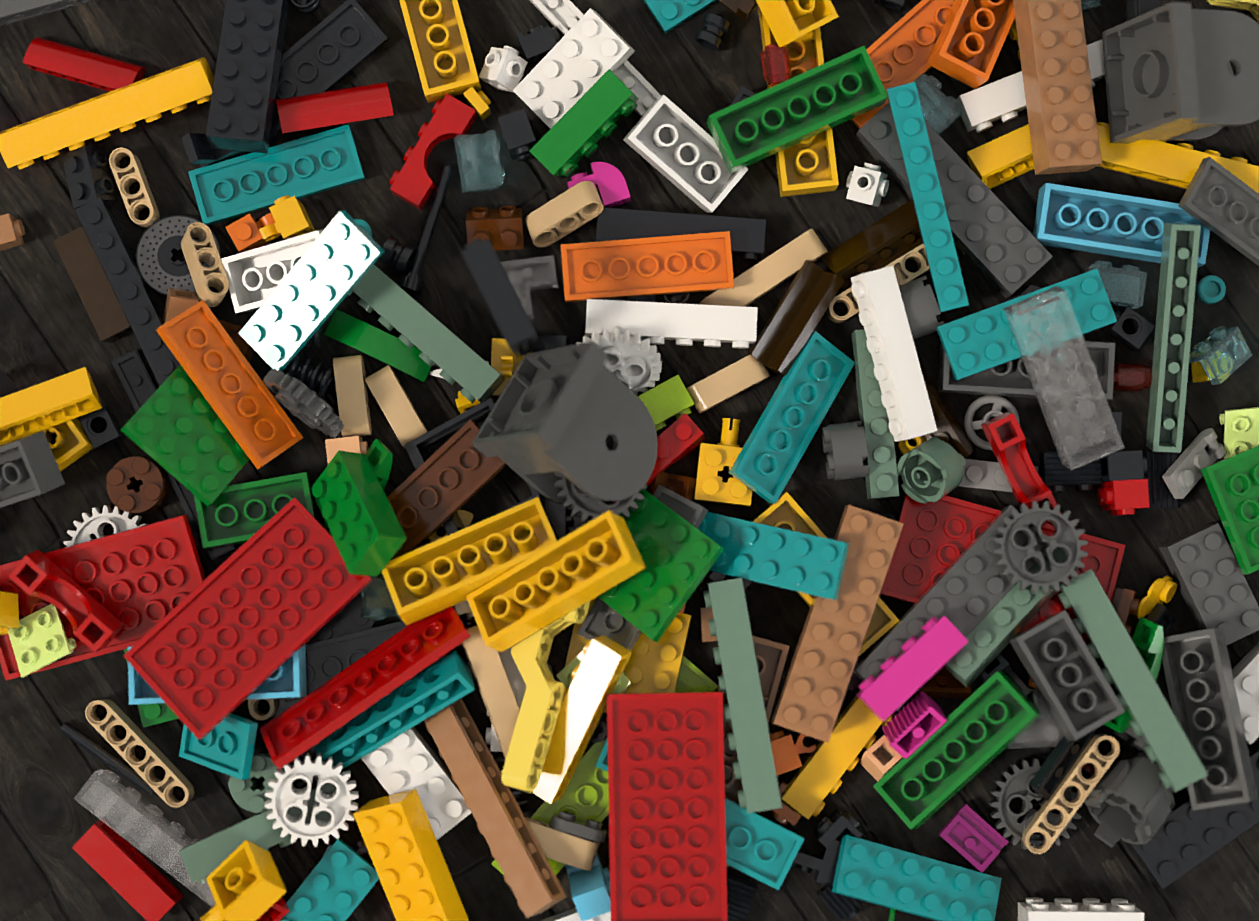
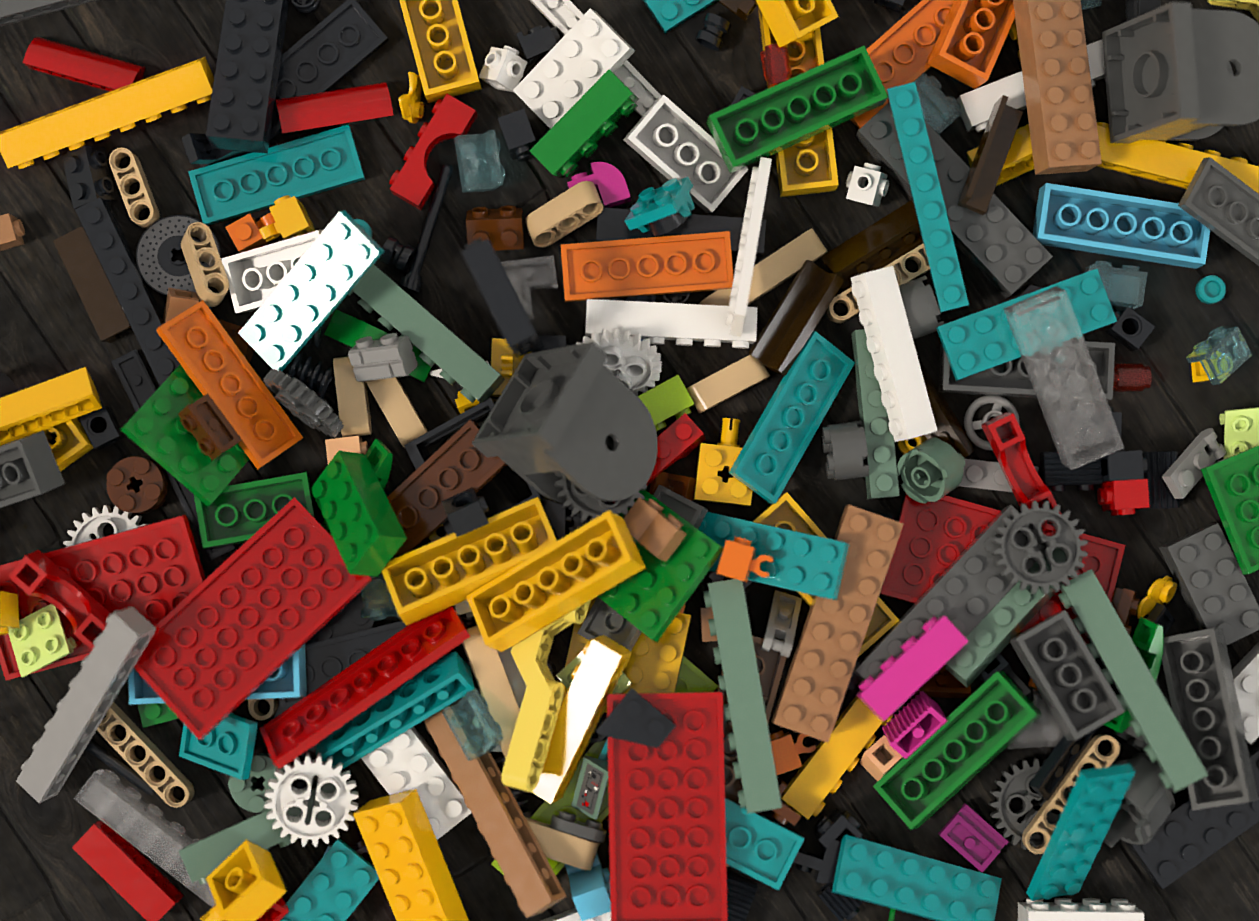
yellow plate [463,87,491,120] -> none
sand green brick [1146,222,1201,453] -> none
none -> light grey brick [16,607,156,803]
none -> reddish brown bracket [178,394,242,461]
none -> light grey brick [348,333,417,382]
none -> yellow plate [398,72,424,124]
none -> black brick [441,487,489,537]
none -> clear light blue bracket [442,689,504,761]
none -> slope [571,755,608,820]
none -> black wing [596,688,676,748]
none -> medium nougat brick [623,497,687,562]
none -> teal piece [625,177,695,236]
none -> orange brick [717,537,774,582]
none -> white plate [726,157,772,337]
none -> light grey plate [761,590,802,658]
none -> dark brown panel [957,95,1023,215]
none -> teal plate [1026,764,1135,901]

